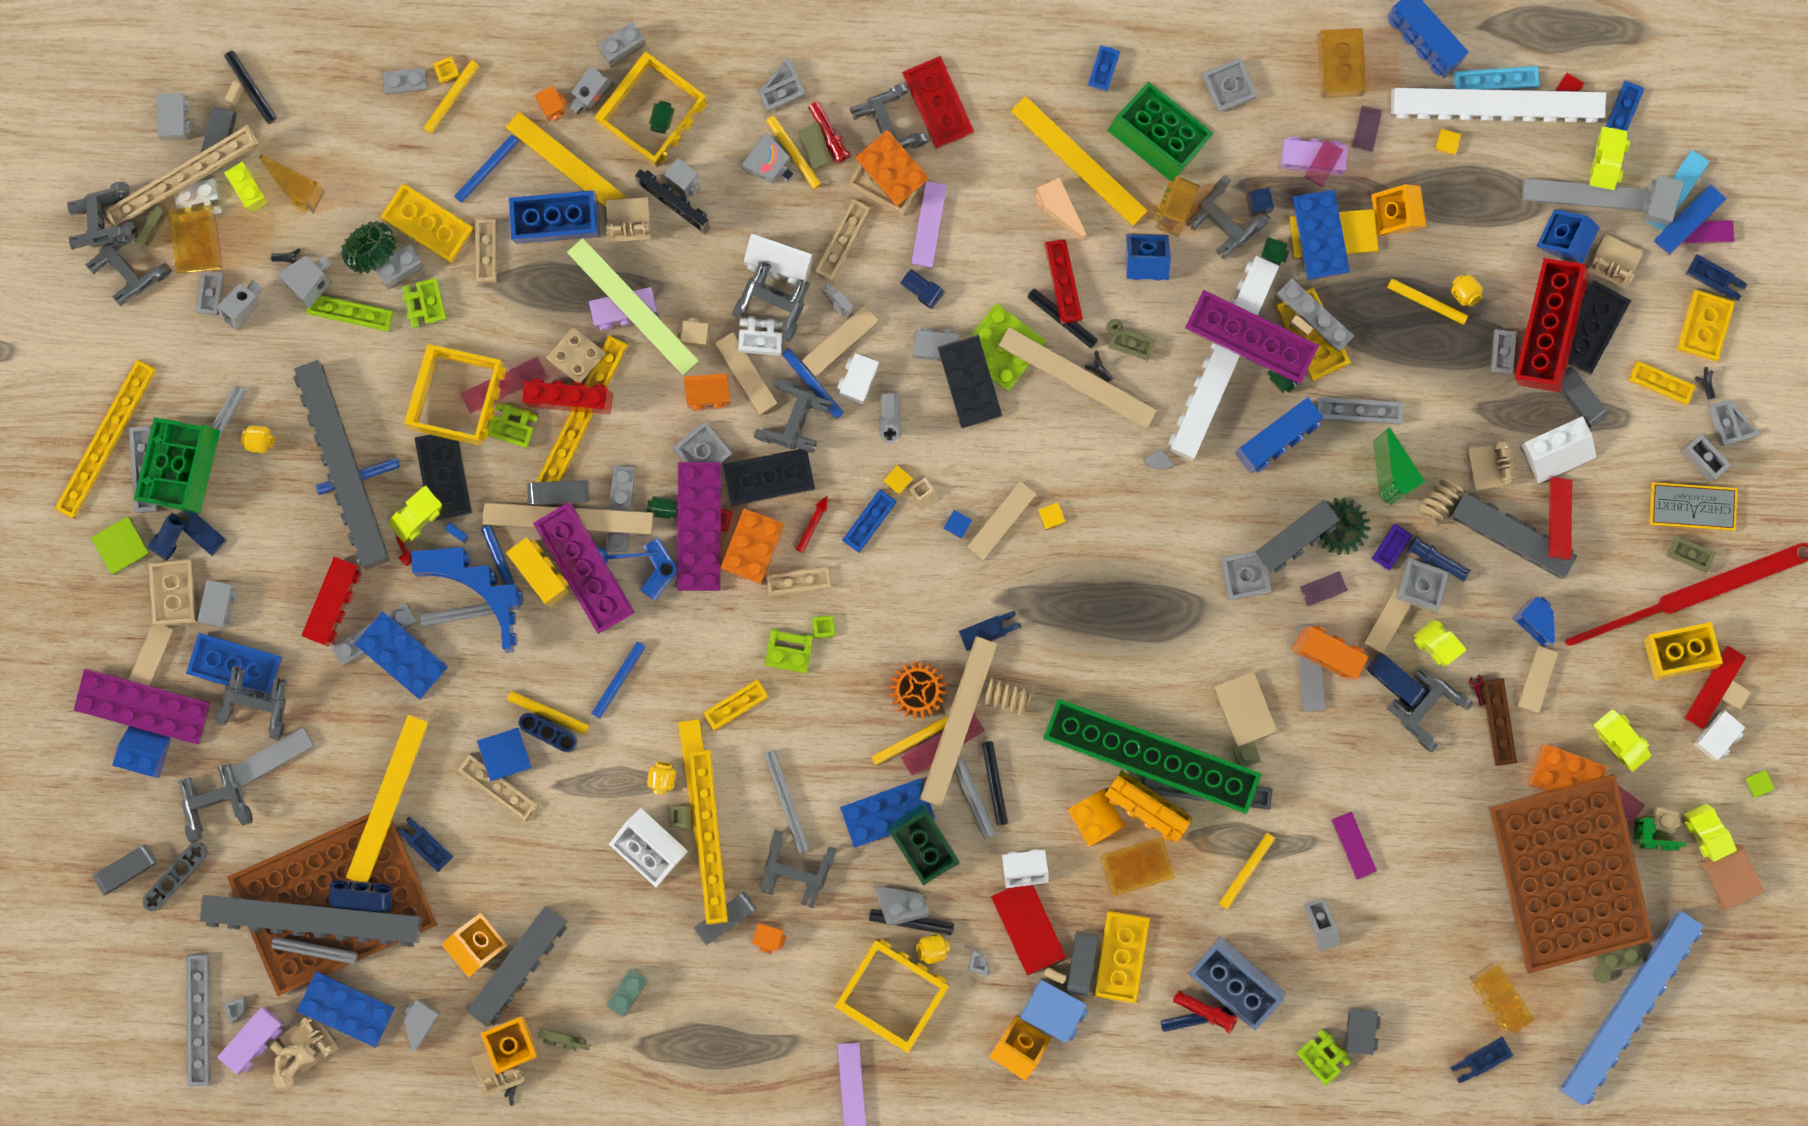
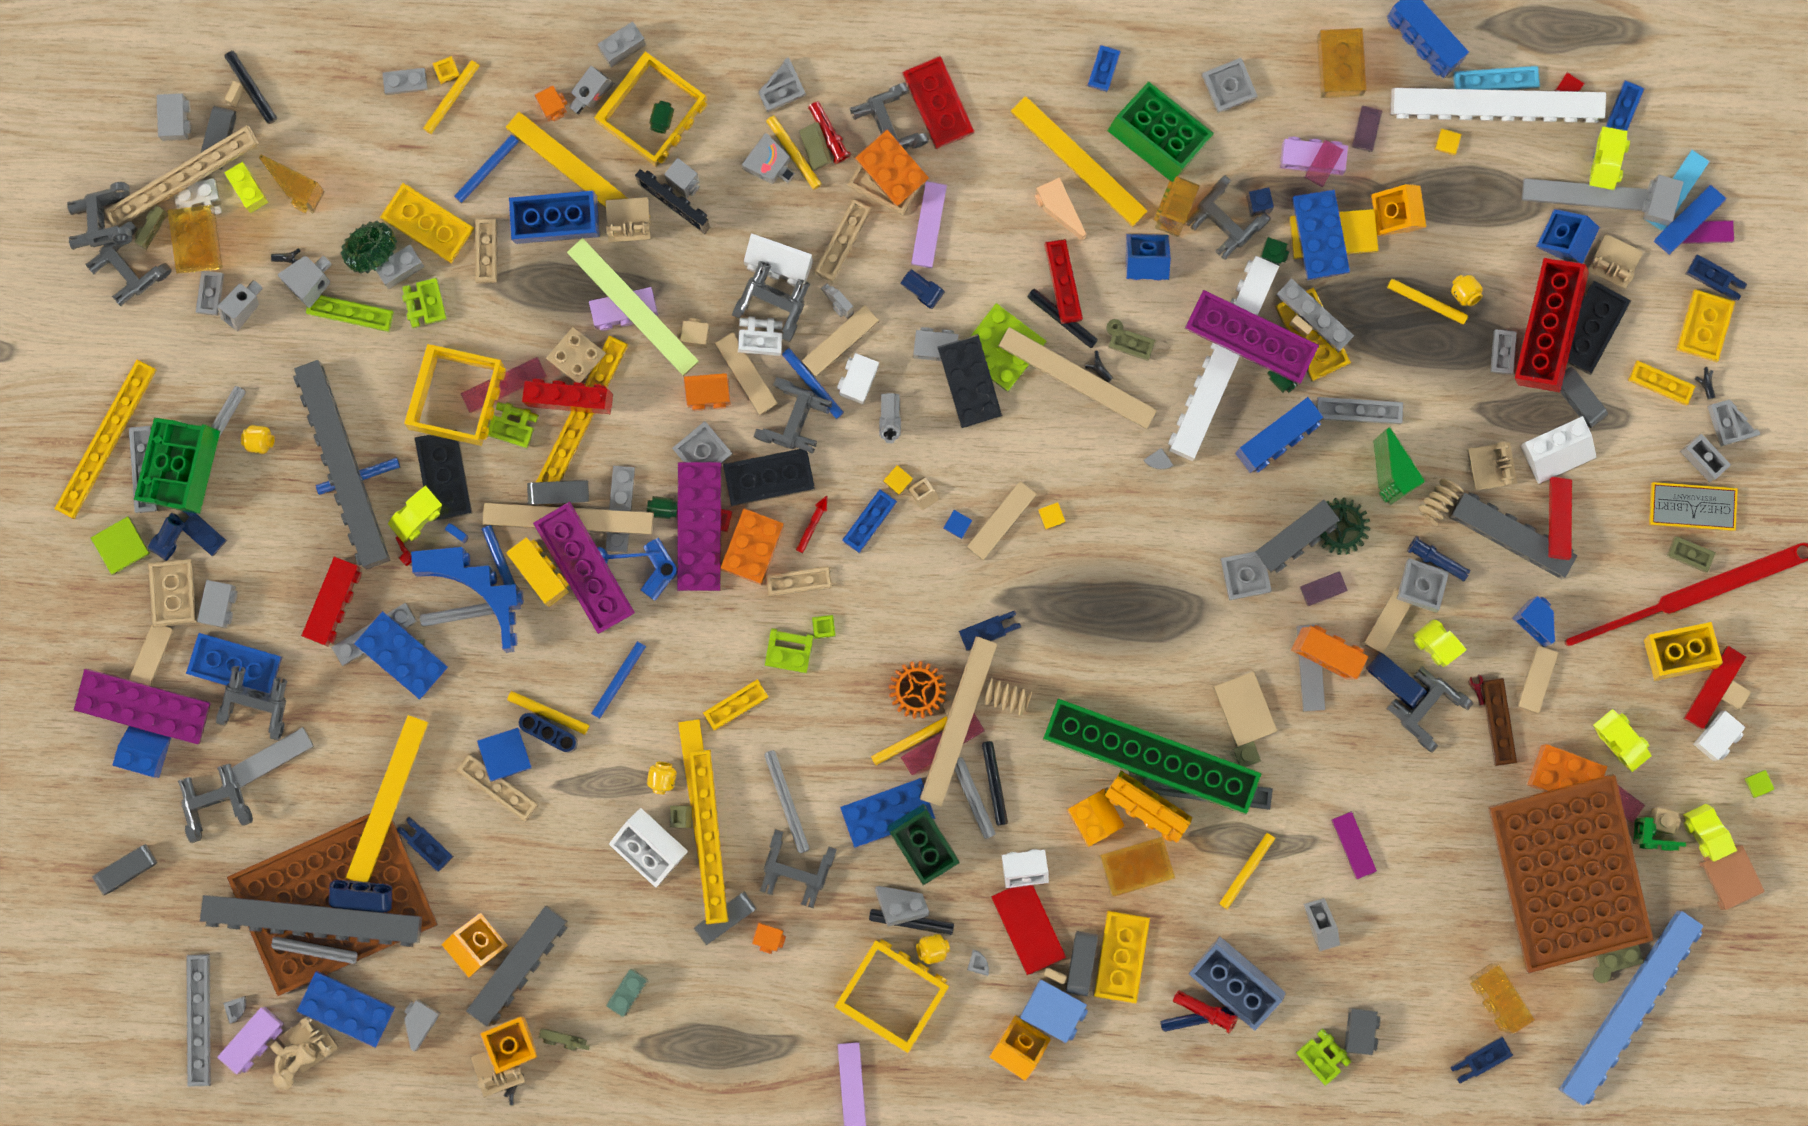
dark grey beam [143,843,208,911] -> none
dark purple tile [1371,524,1413,571] -> none

